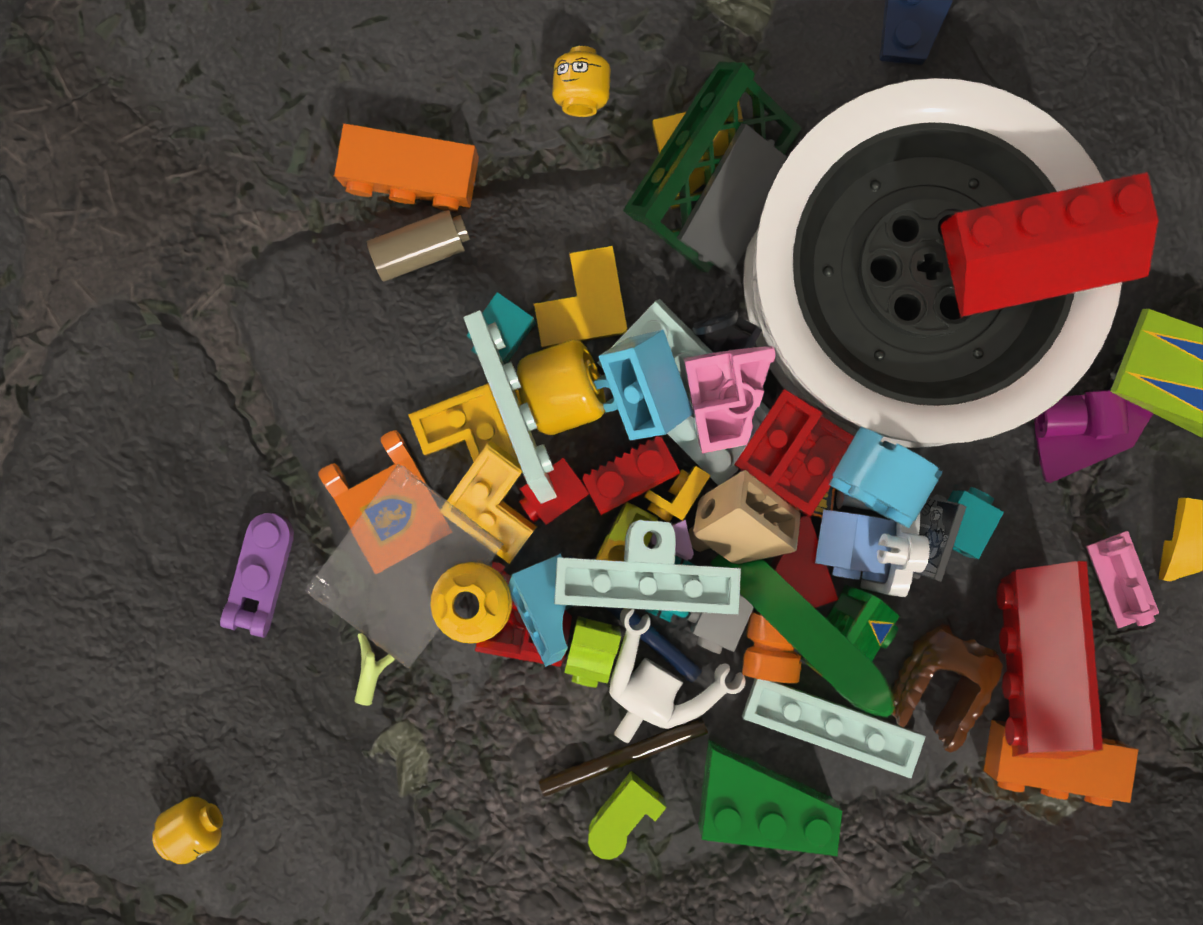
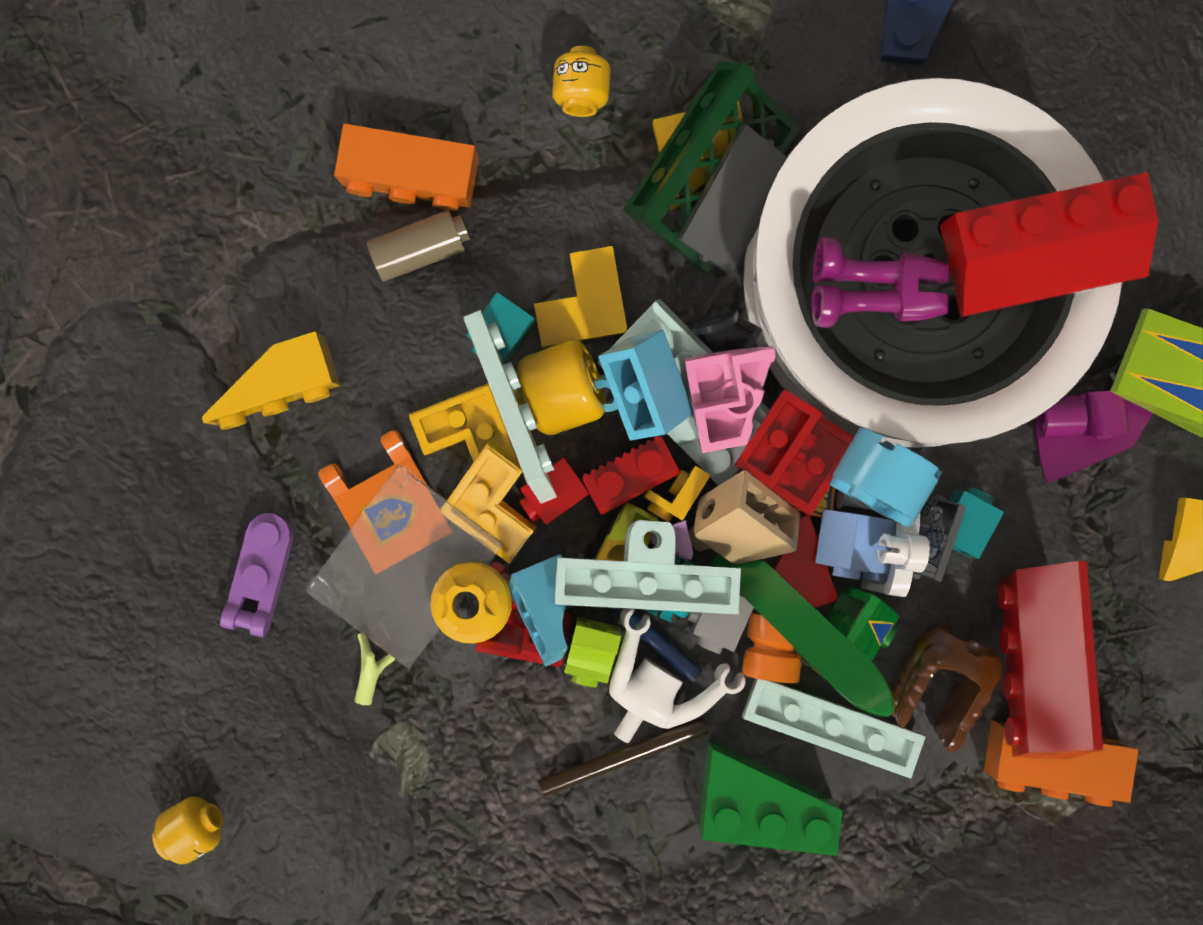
lime leg [588,771,667,860] -> none
bright pink hinge [1086,531,1159,629] -> none
none -> yellow slope [202,331,341,430]
none -> magenta piece [812,237,949,328]

